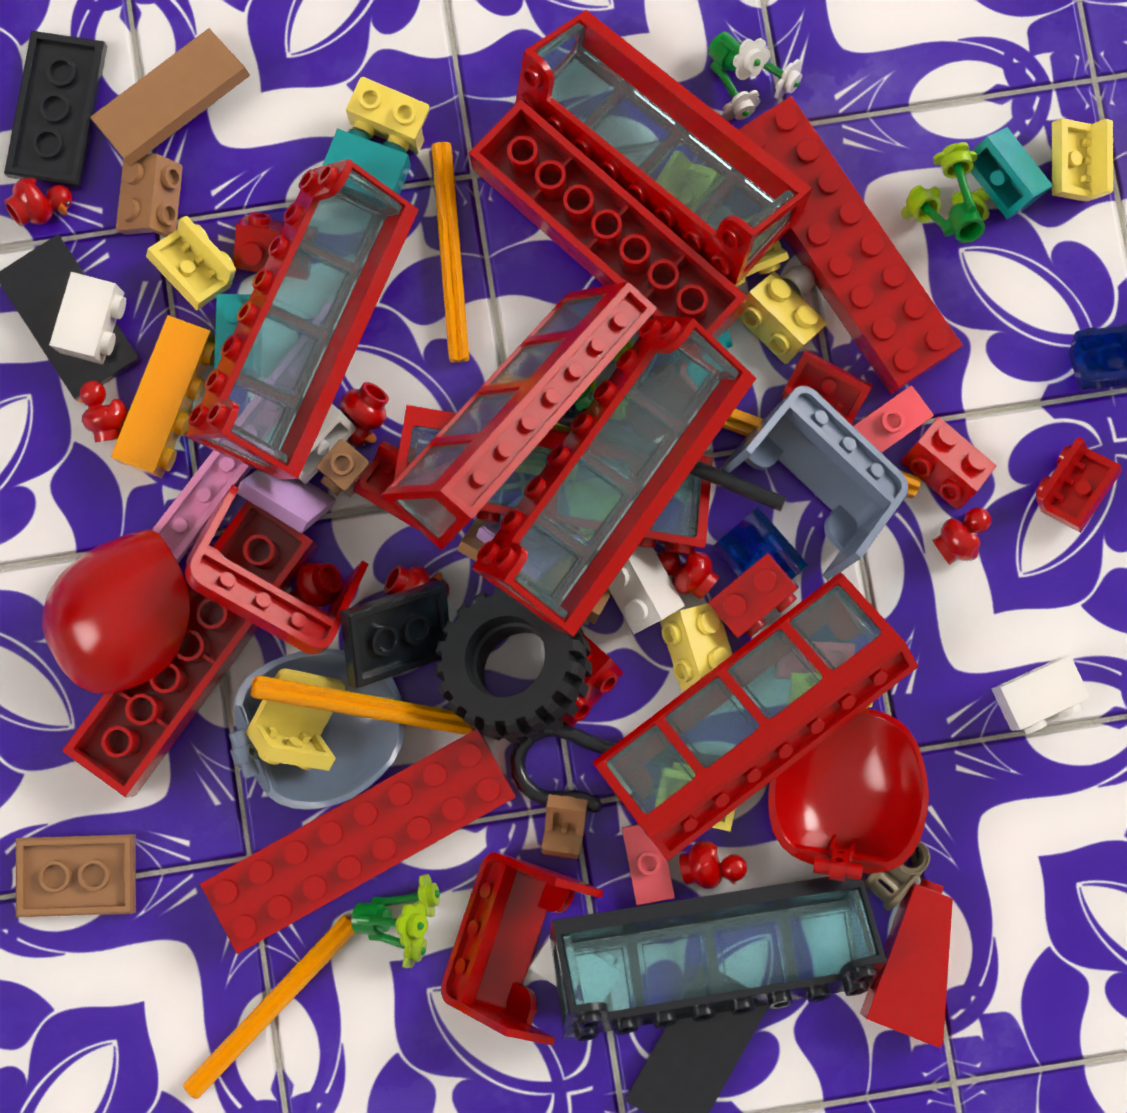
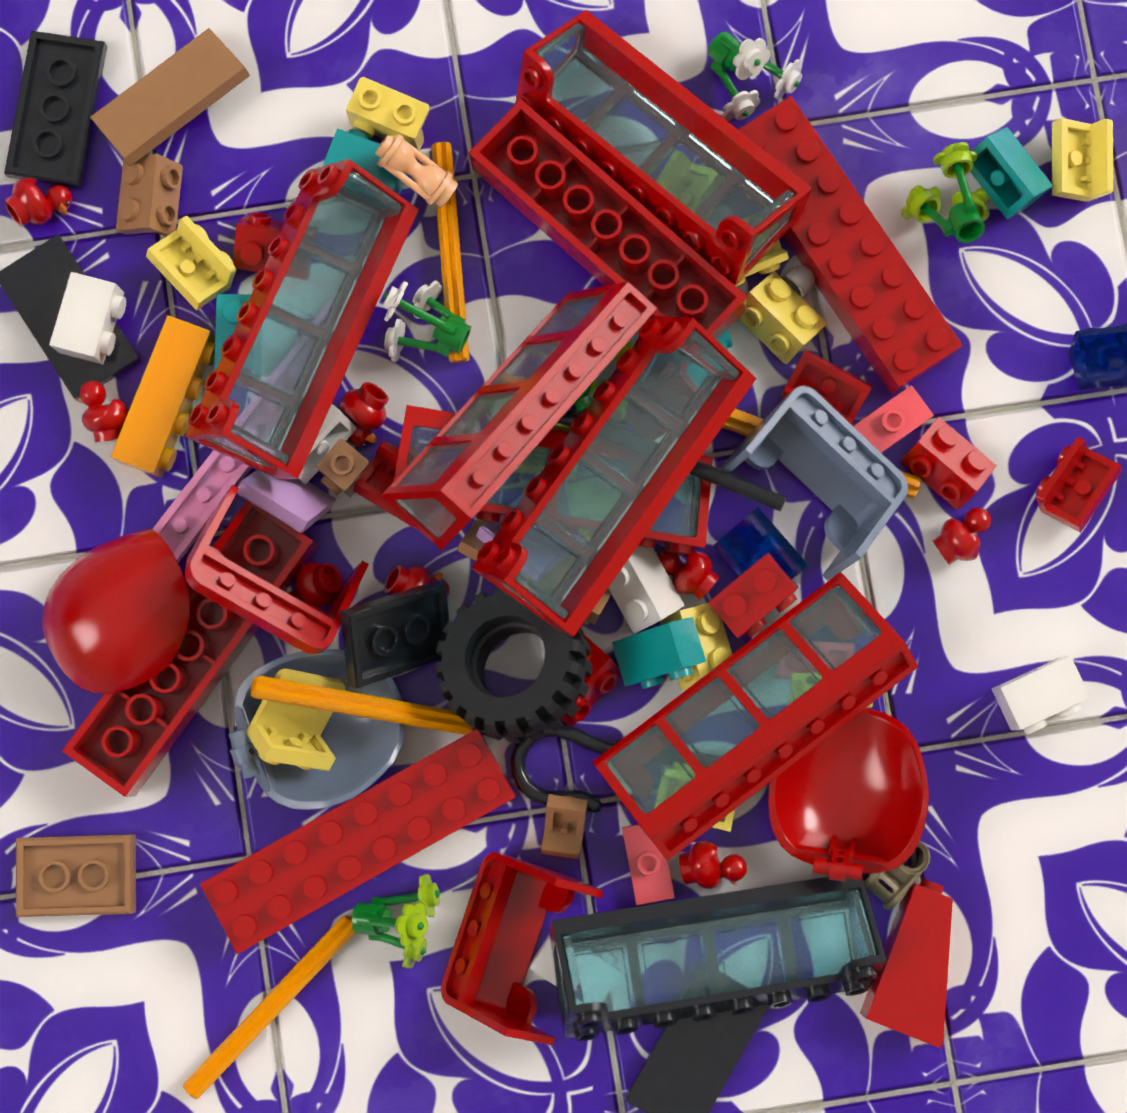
none -> light nougat piece [375,133,458,208]
none -> plant [382,280,472,362]
none -> teal brick [612,617,706,690]

